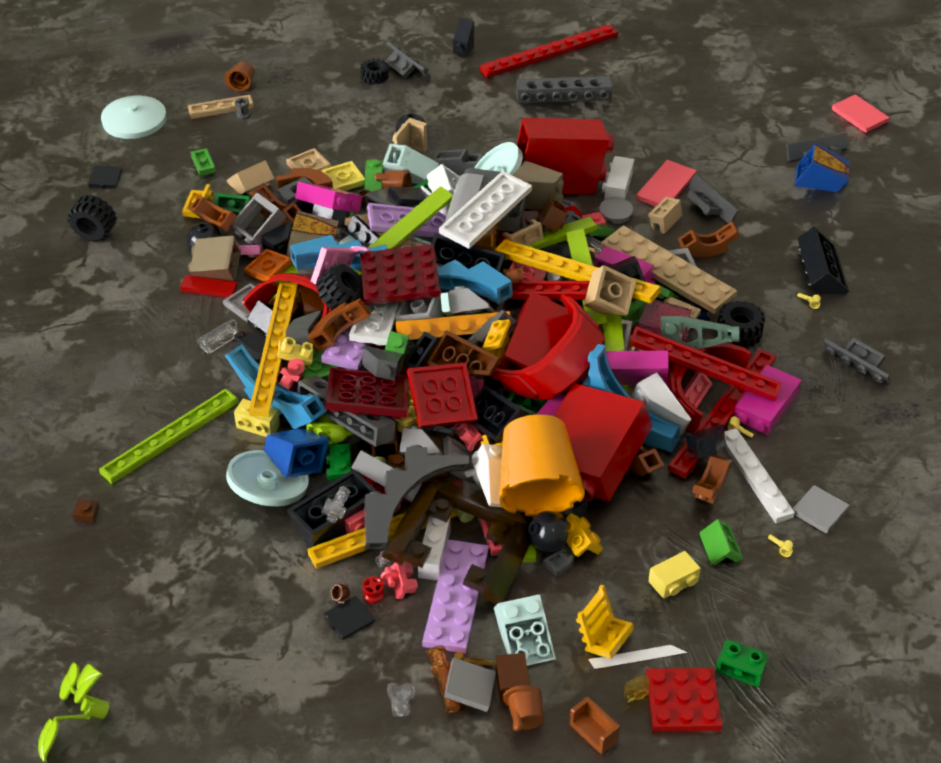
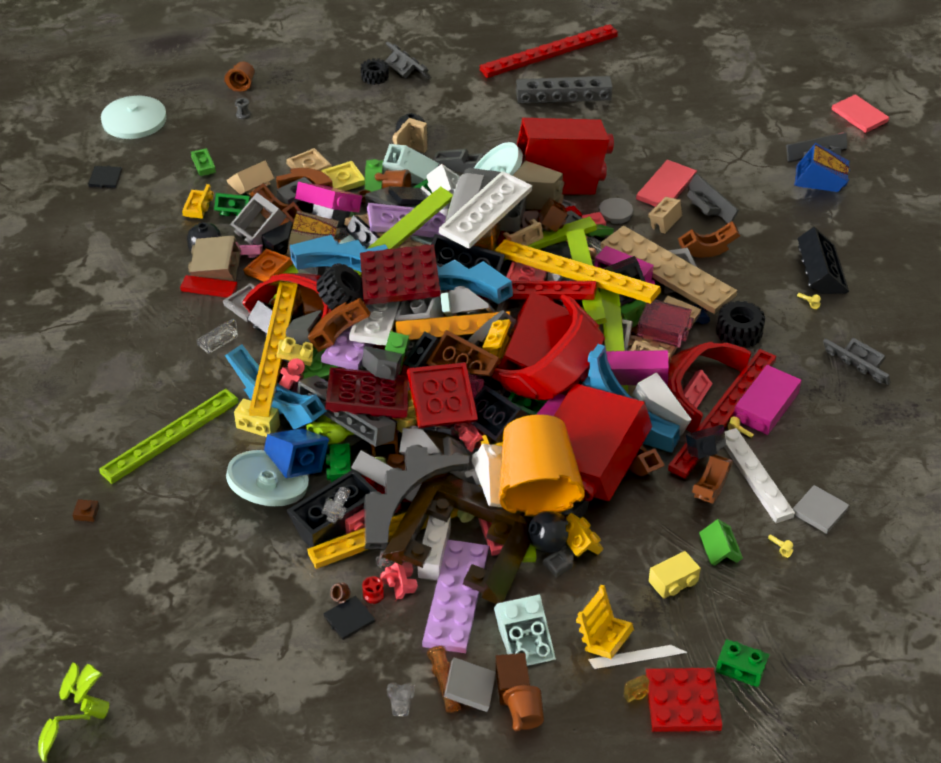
black tyre [67,195,117,242] -> none
tan tile [188,95,254,119] -> none
dark orange arch [189,196,237,232] -> none
black slope [229,330,266,360] -> none
bright pink piece [311,246,370,284] -> none
black slope [453,18,474,56] -> none
pearl gold bar [454,652,495,667] -> none
dark orange plate [503,268,523,285] -> none
dark orange panel [569,696,620,755] -> none
tan slope [584,265,636,316] -> none
white brick [602,156,634,200] -> none
red plate [628,326,782,402] -> none
bright green plate [654,283,679,301] -> none
sand green plate [661,316,739,349] -> none

